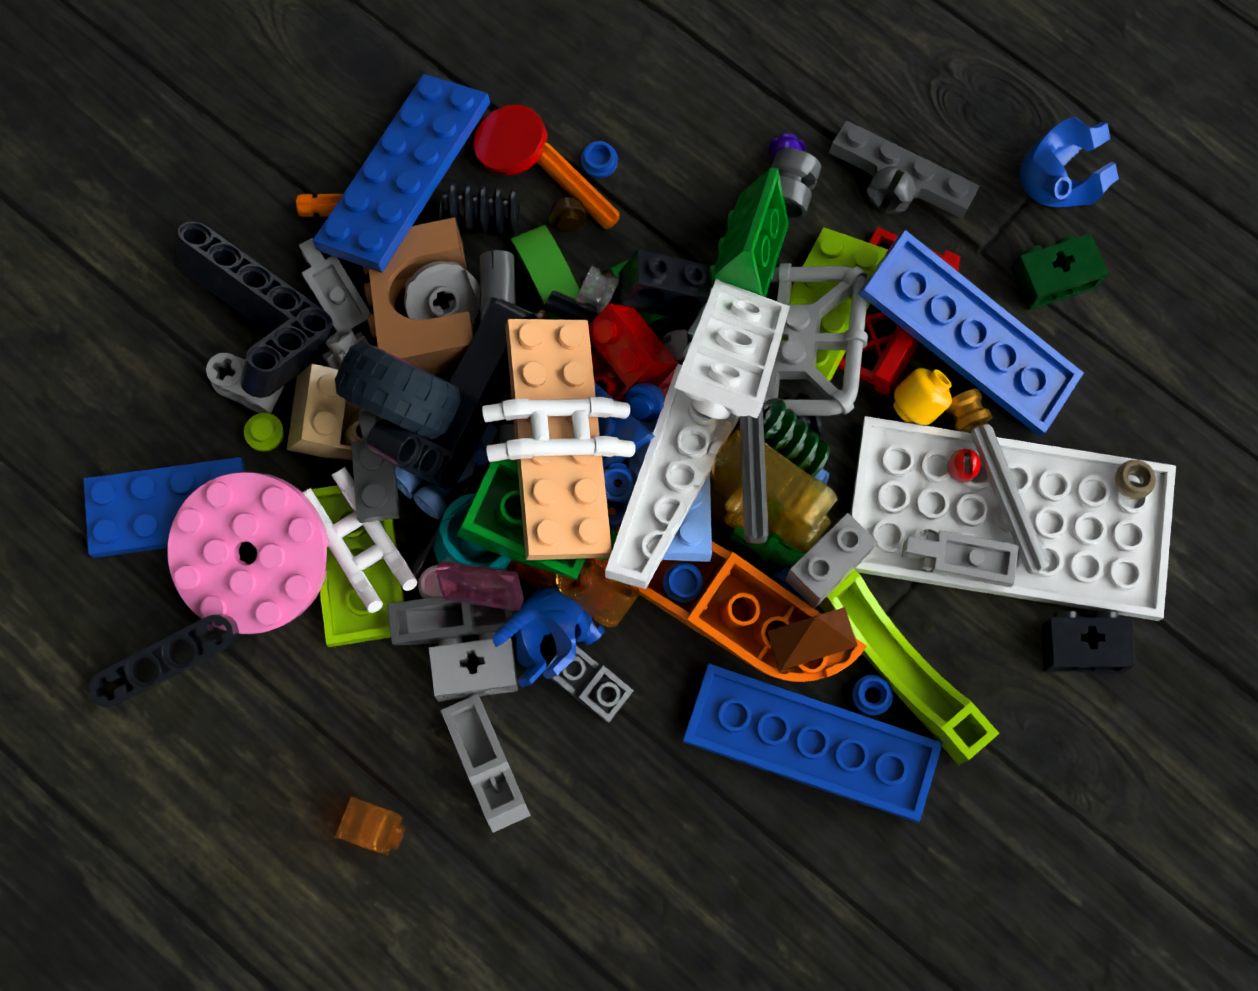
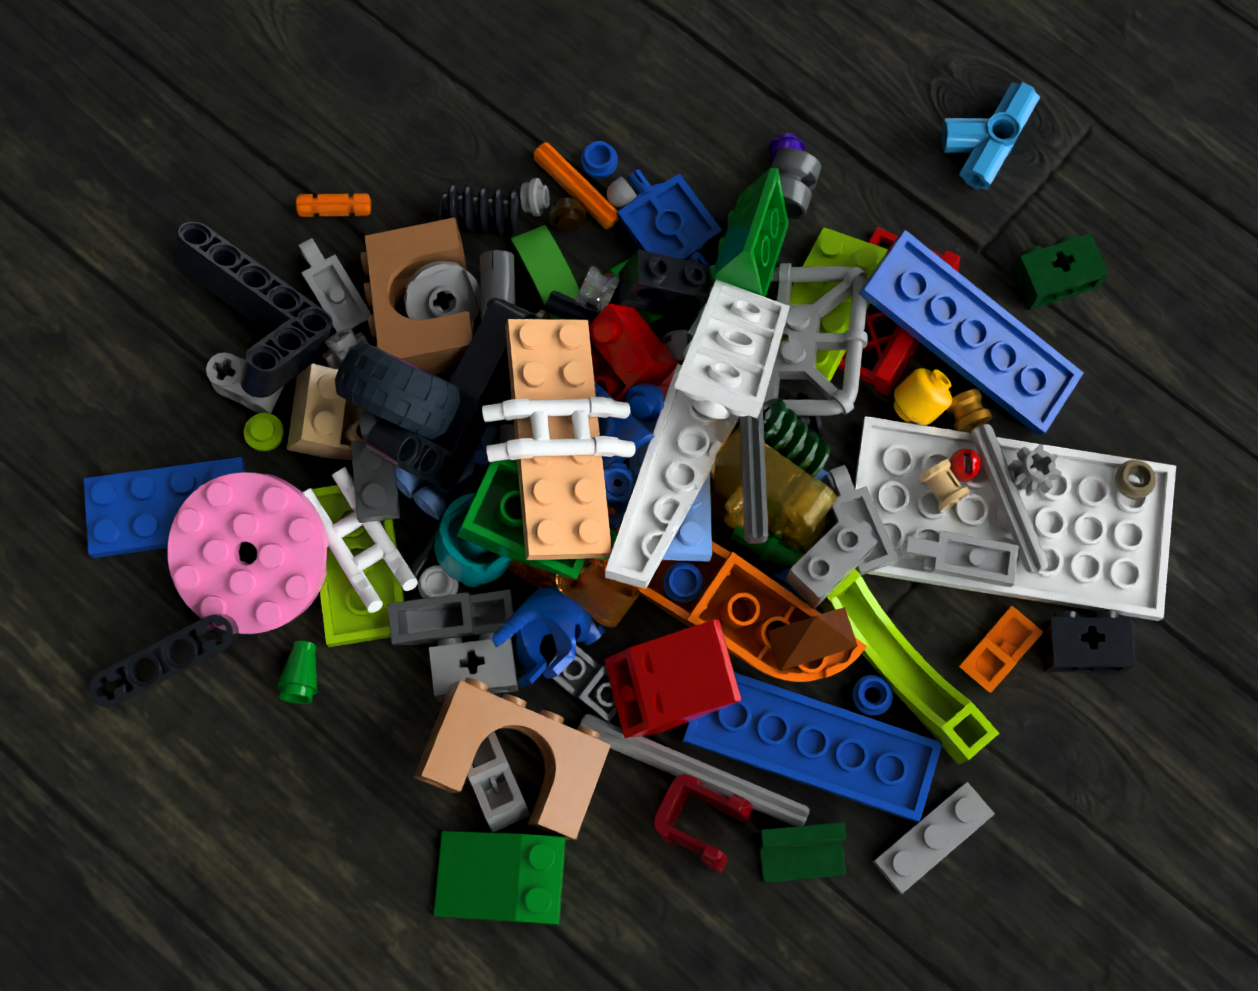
blue plate [313,74,490,273] -> none
clear orange brick [335,797,405,856] -> none
clear pink plate [435,561,524,611] -> none
red tile [473,104,548,176] -> none
dark grey plate [829,121,980,219] -> none
blue piece [1019,117,1119,207] -> none
none -> green cone [277,641,318,704]
none -> medium nougat arch [413,678,611,840]
none -> green slope [434,831,566,925]
none -> light grey plate [520,178,550,216]
none -> light grey axle [579,714,809,827]
none -> red slope [604,619,742,739]
none -> light grey hinge [607,176,637,209]
none -> blue plate [617,169,722,270]
none -> dark red piece [654,774,753,874]
none -> dark green panel [758,822,847,883]
none -> light grey plate [827,465,898,575]
none -> light grey plate [872,781,995,894]
none -> tan bush [919,459,971,512]
none -> dark azure piece [941,82,1040,190]
none -> orange slope [959,606,1043,693]
none -> light grey gear [1008,444,1062,496]

